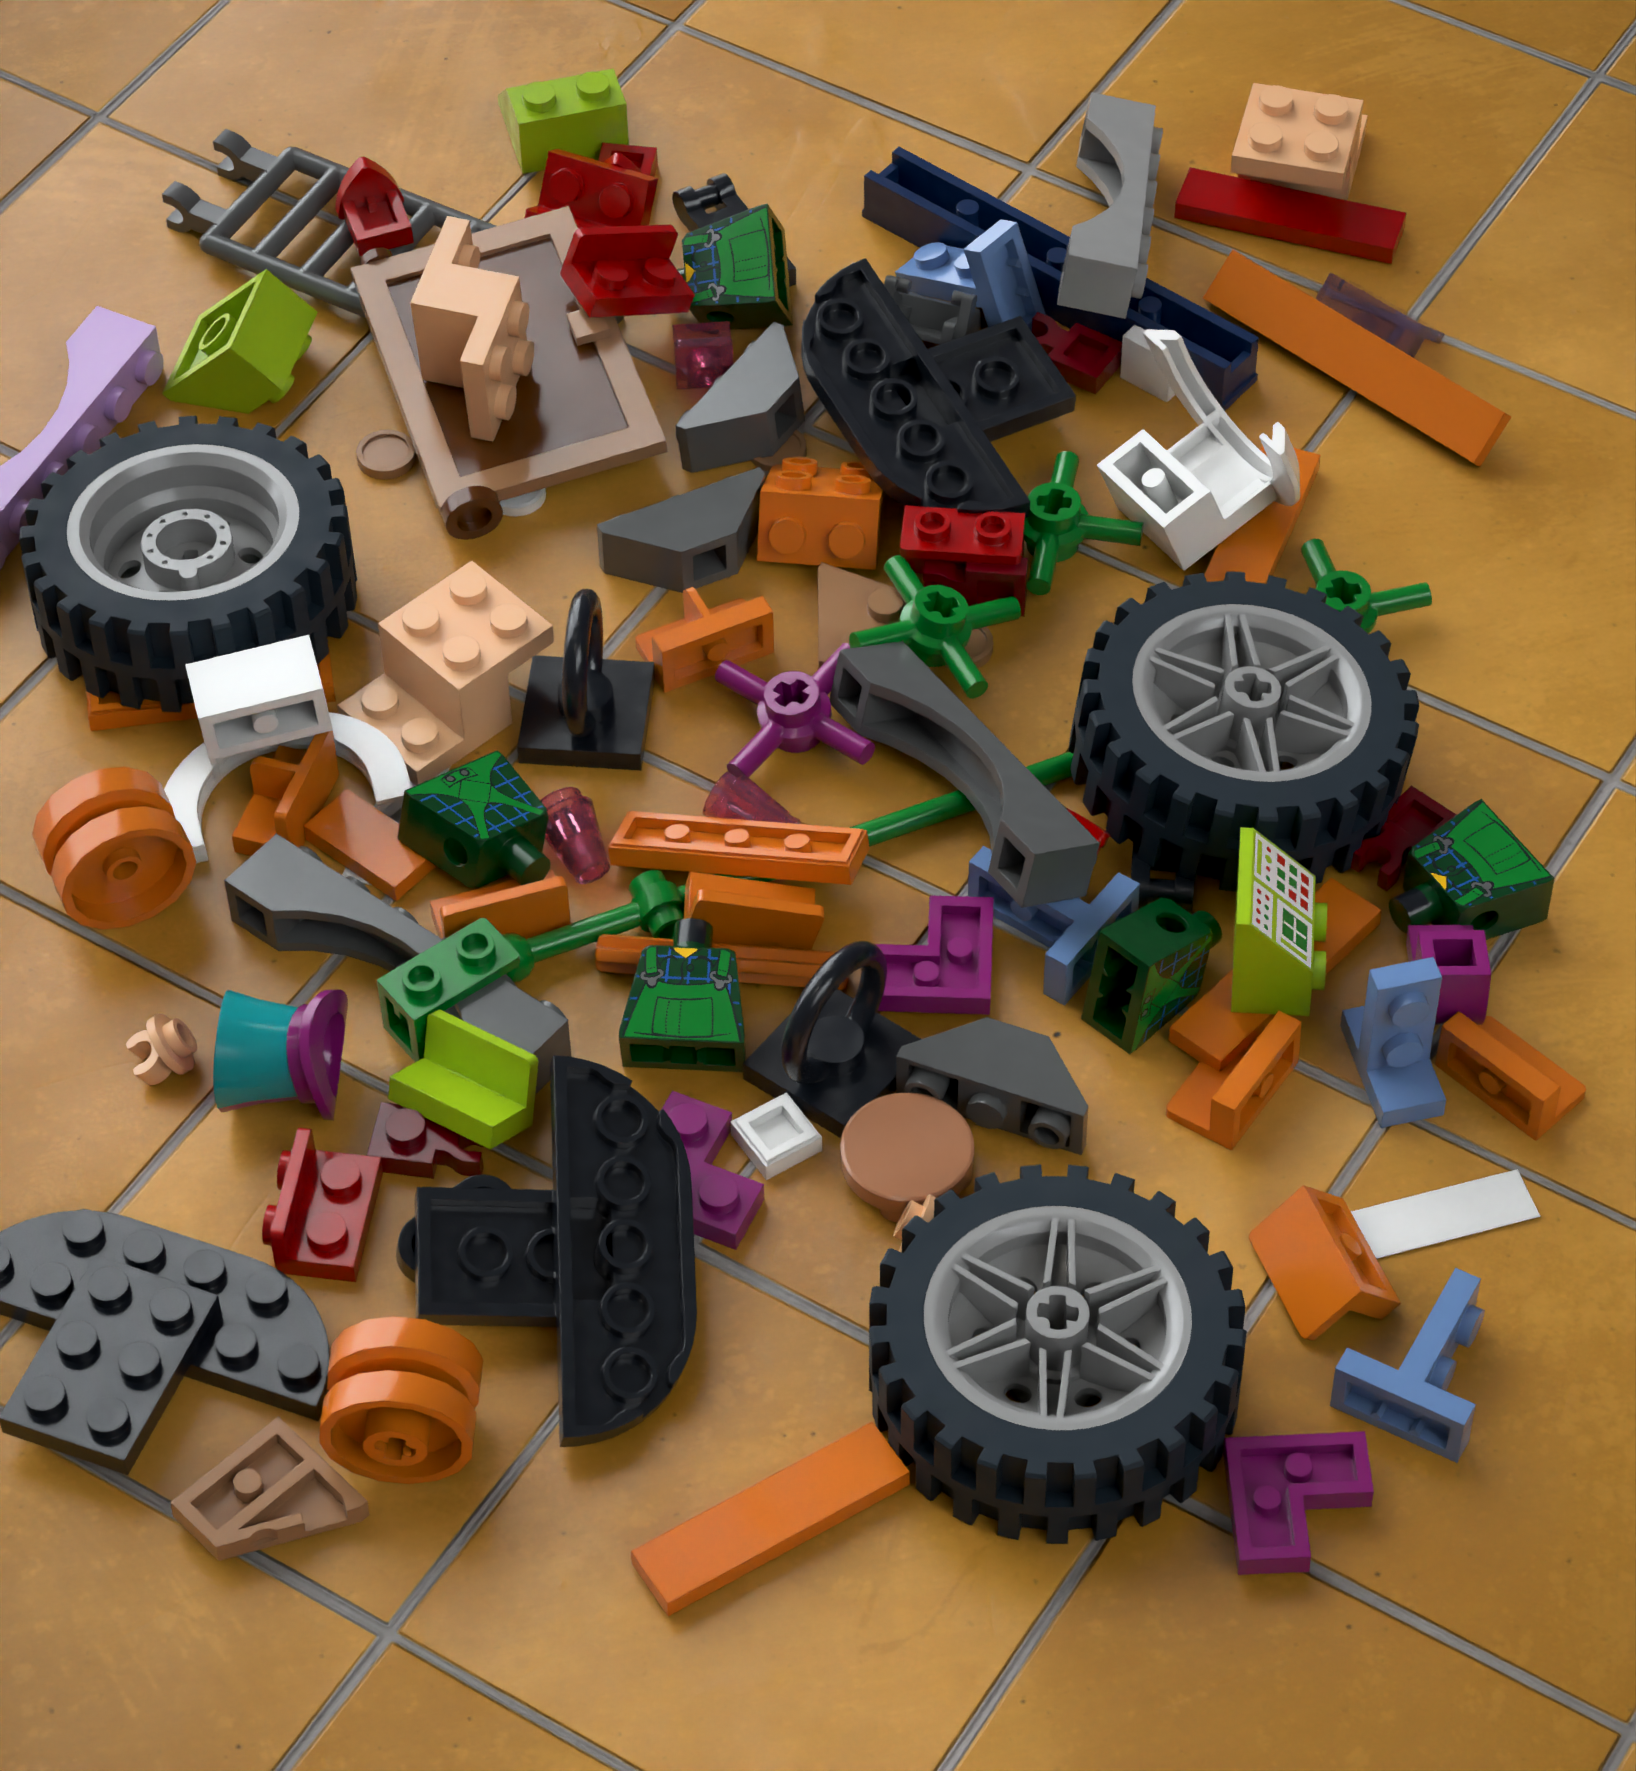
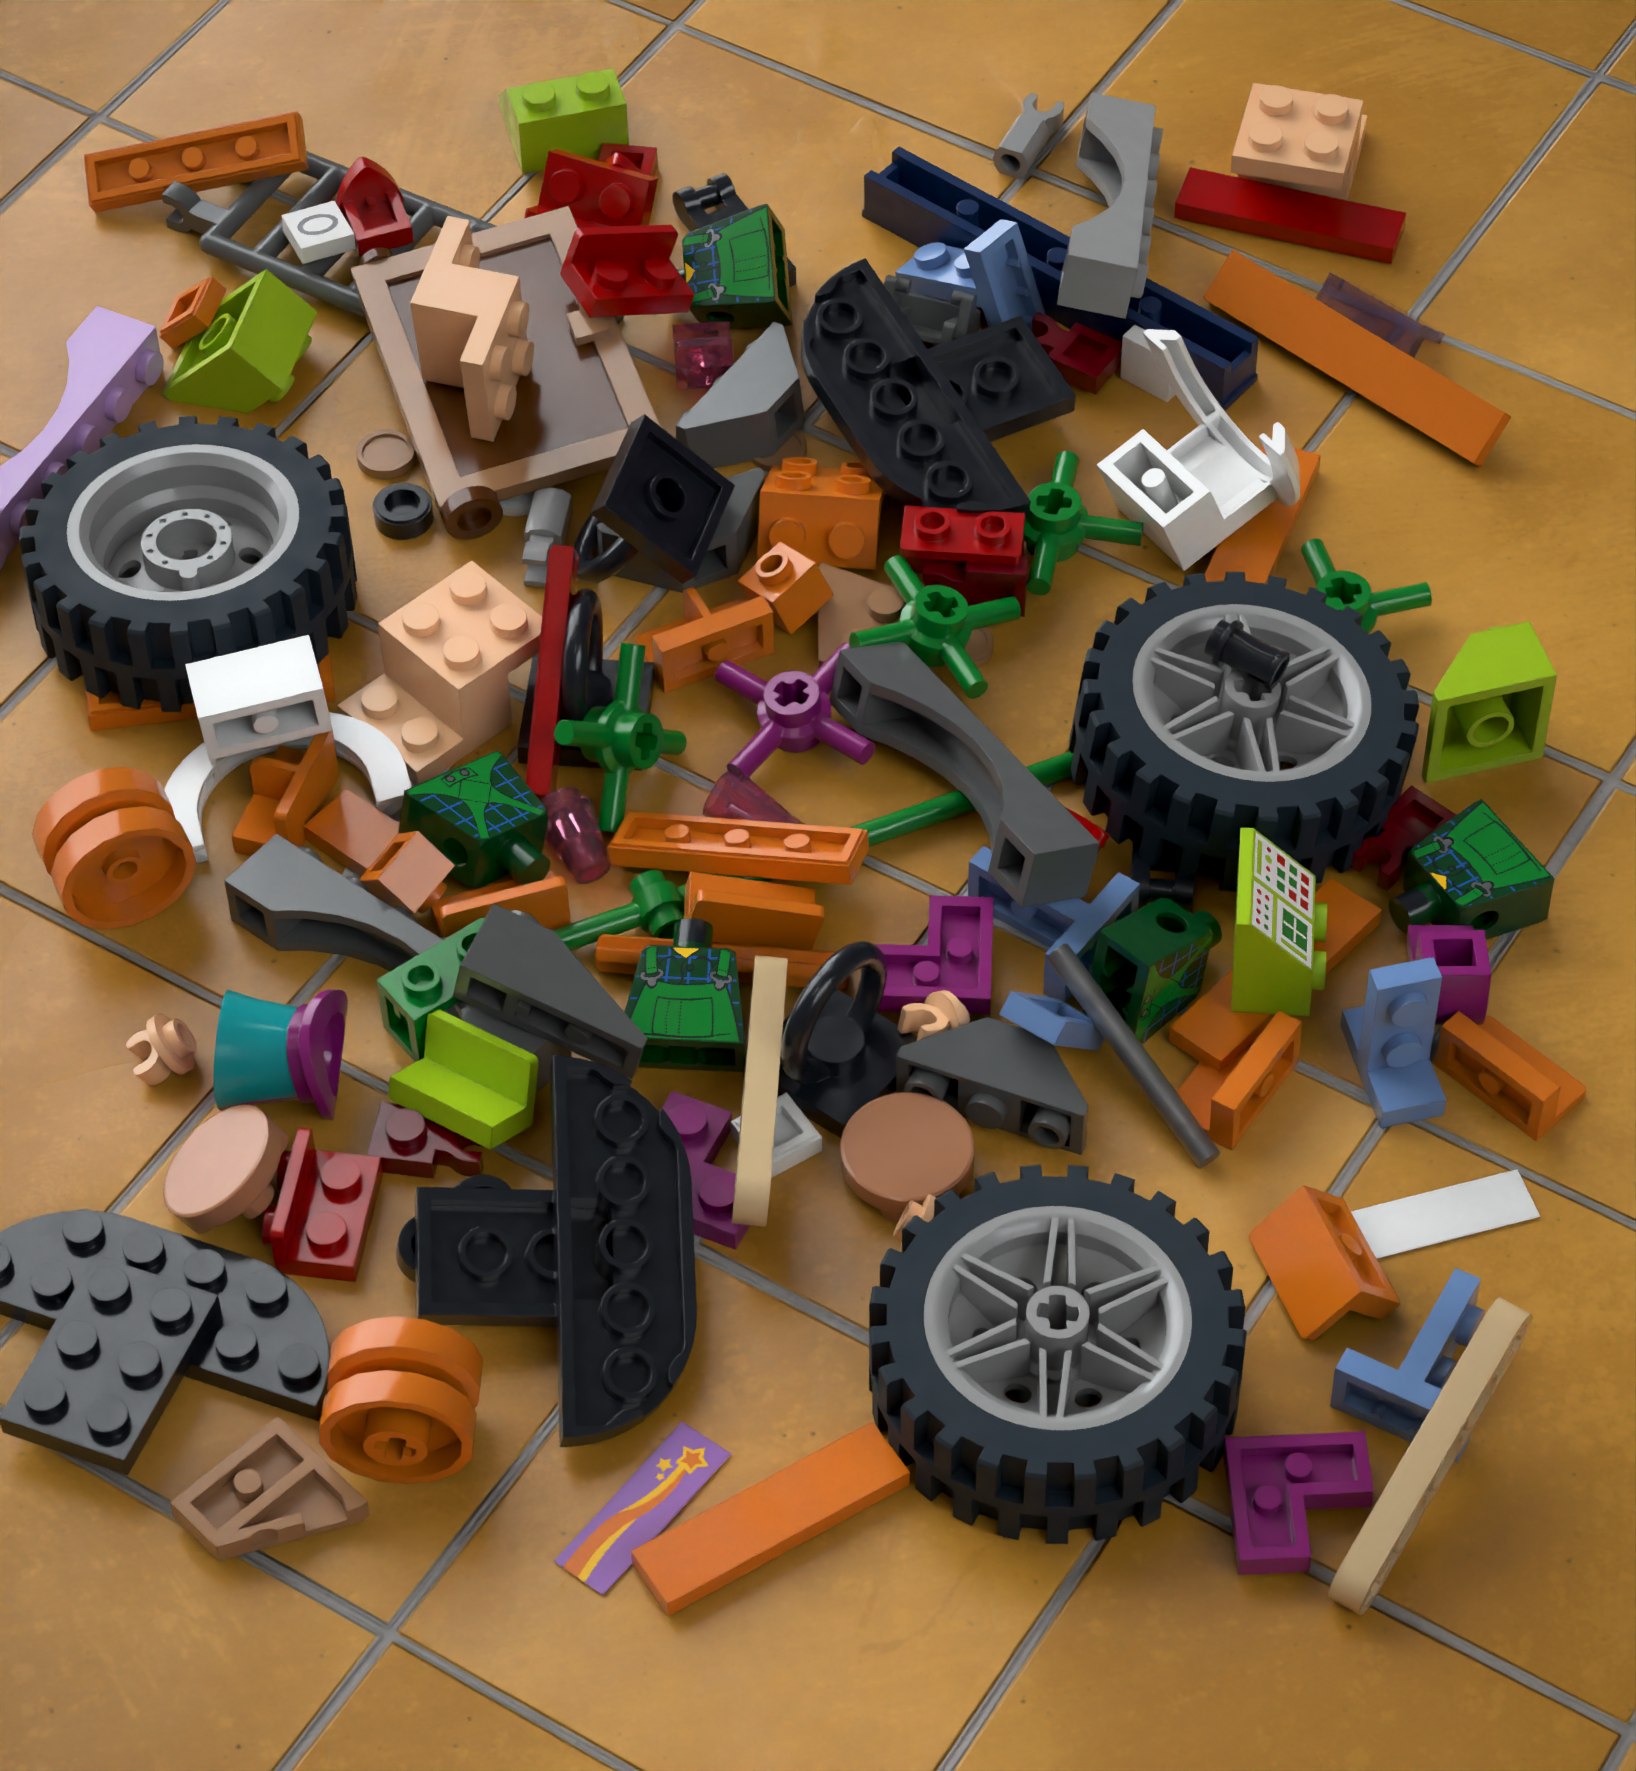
none -> orange tile [84,111,309,213]
none -> orange tile [159,276,227,349]
none -> tile [163,1105,289,1234]
none -> white tile [281,201,356,264]
none -> orange plate [359,831,455,914]
none -> black tile [373,483,434,540]
none -> dark grey slope [452,903,648,1079]
none -> light grey bar [522,487,573,588]
none -> red tile [526,545,579,802]
none -> green bar [554,643,687,832]
none -> medium lavender sticker [554,1422,731,1595]
none -> black tile [574,414,735,584]
none -> tan beam [732,955,788,1227]
none -> orange plate [737,542,834,635]
none -> light nougat plate [897,990,970,1041]
none -> light grey bar [993,93,1064,179]
none -> medium blue tile [999,991,1105,1051]
none -> flat silver bar [1047,943,1221,1168]
none -> black pin [1204,620,1290,690]
none -> tan beam [1328,1297,1532,1615]
none -> lime slope [1421,621,1557,784]

